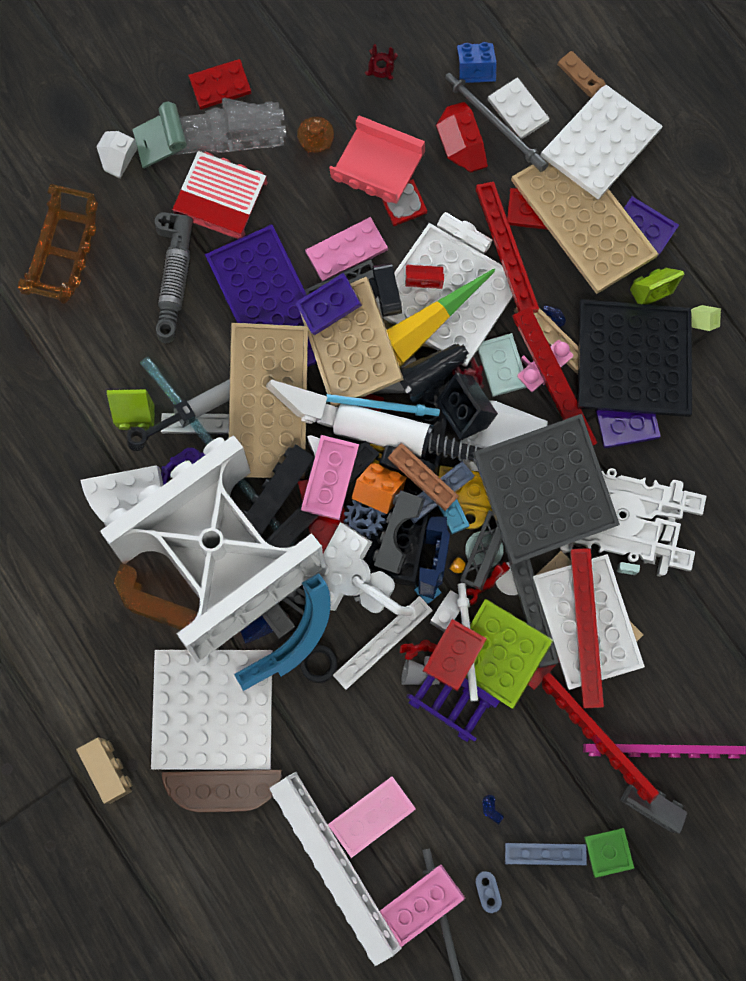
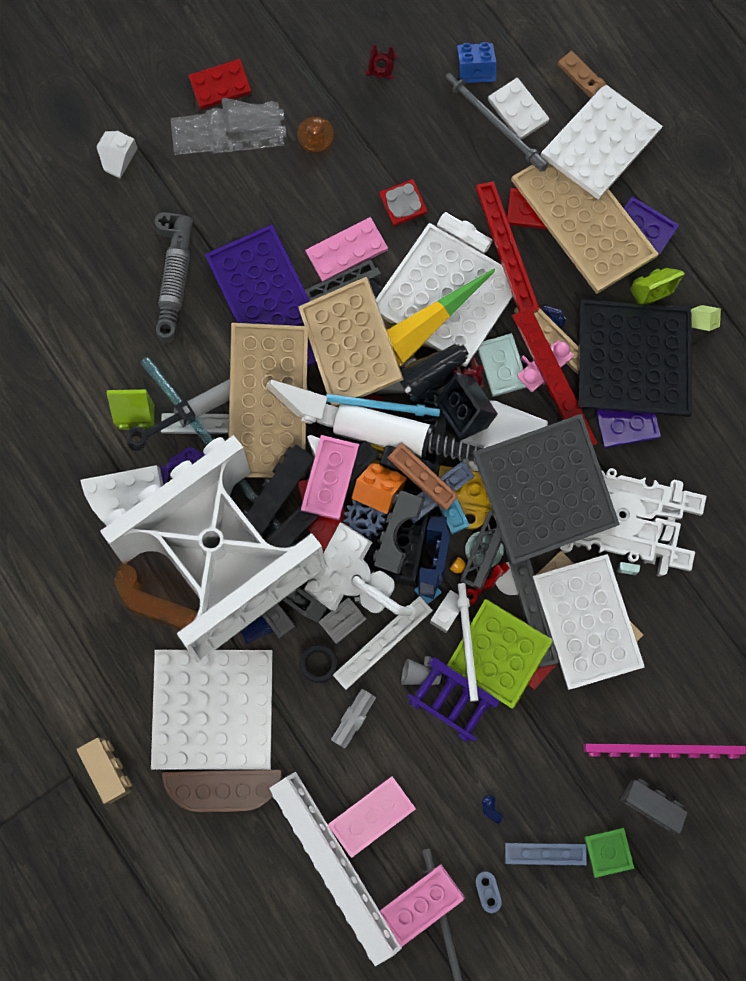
clear orange windscreen [18,184,98,304] -> none
sand green door [133,102,187,168] -> none
panel [173,151,267,239] -> none
dark azure arch [234,573,331,691] -> none
dark purple plate [296,273,362,335] -> none
coral panel [329,116,425,204] -> none
black beam [373,263,402,317] -> none
red piece [400,640,437,660] -> none
red panel [405,265,444,289] -> none
red plate [422,619,487,691] -> none
red wedge [436,102,488,172] -> none
red plate [542,672,659,804] -> none
red plate [570,548,604,708] -> none
none -> light grey plate [319,597,367,644]
none -> light grey piece [331,689,376,748]

